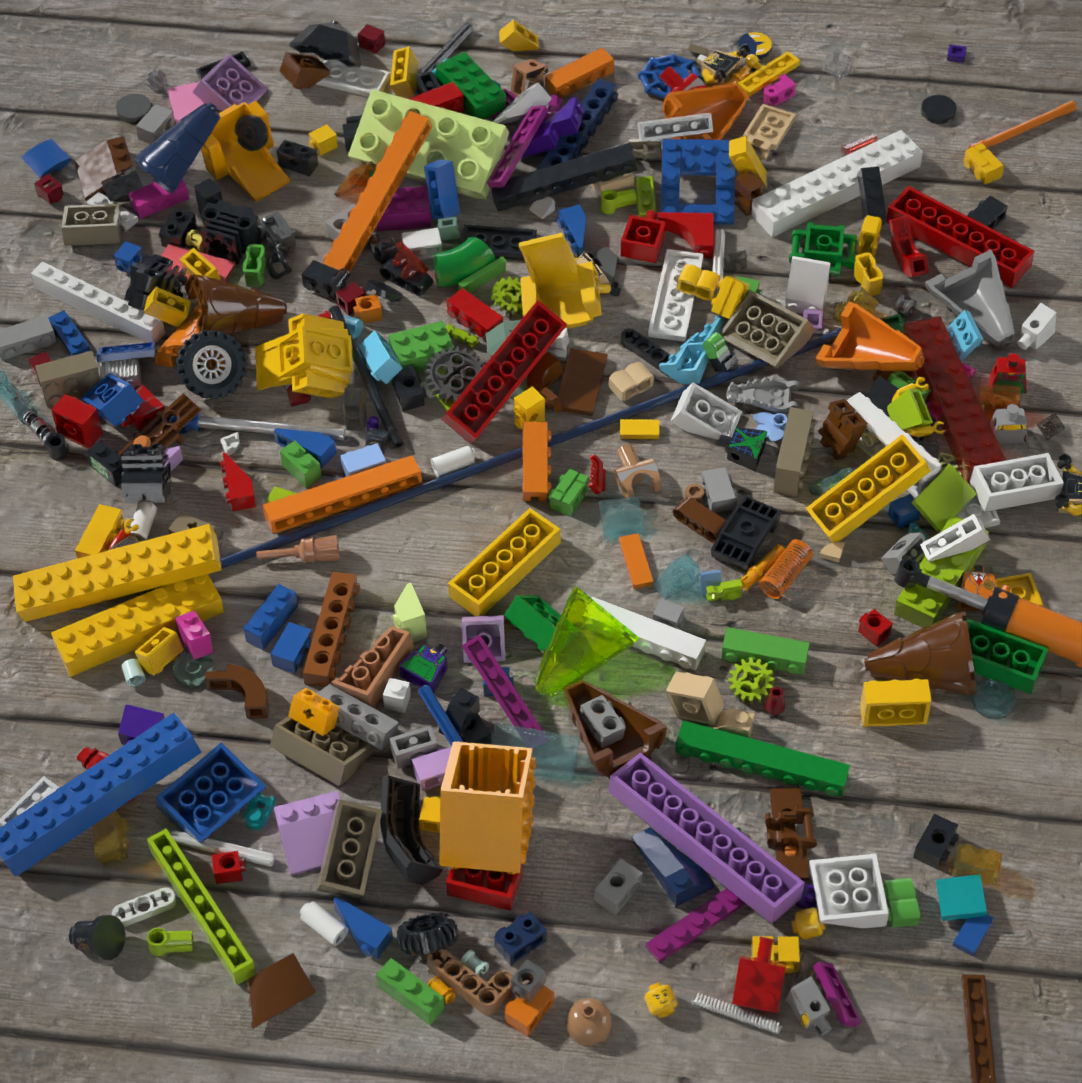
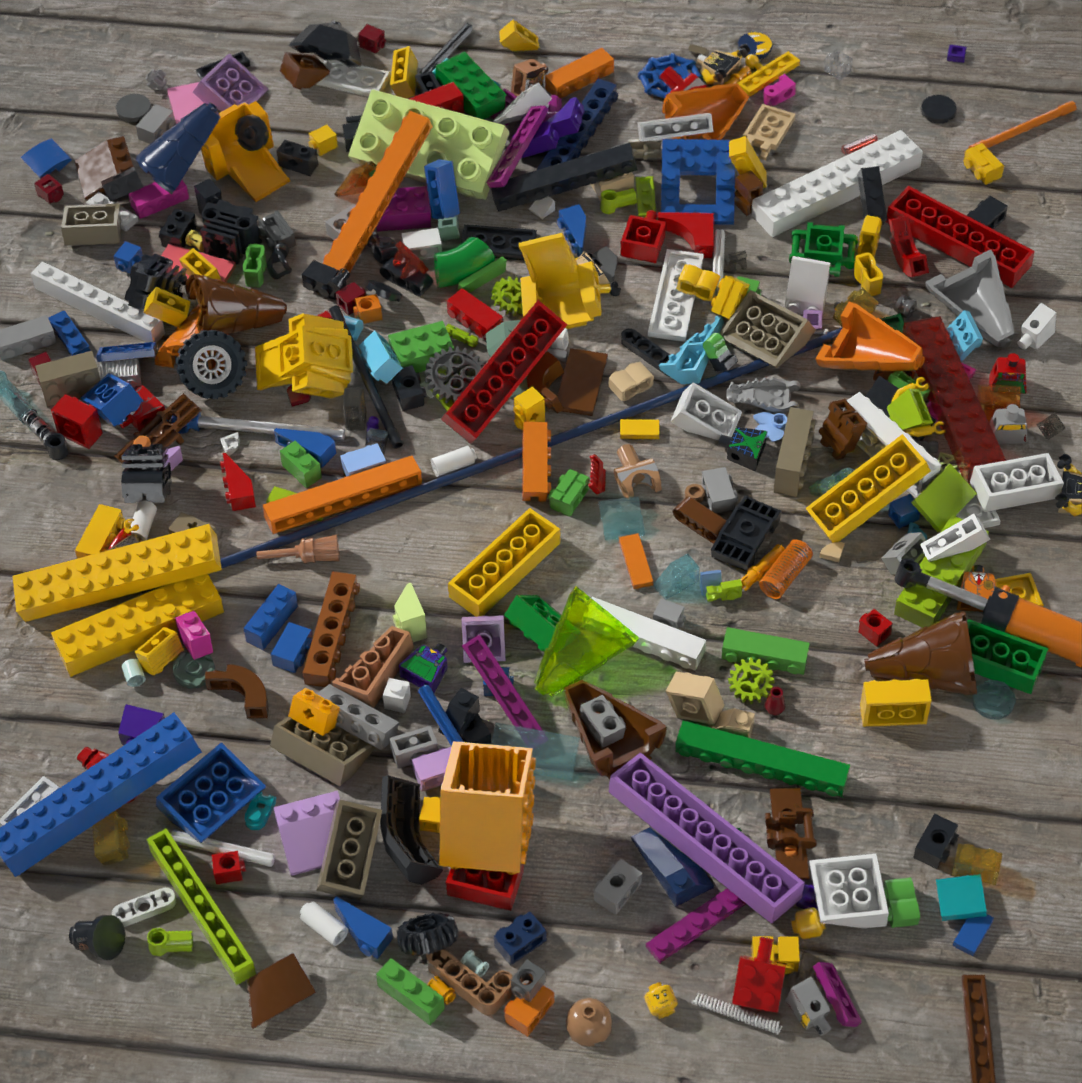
black brick [86,440,125,487] -> none

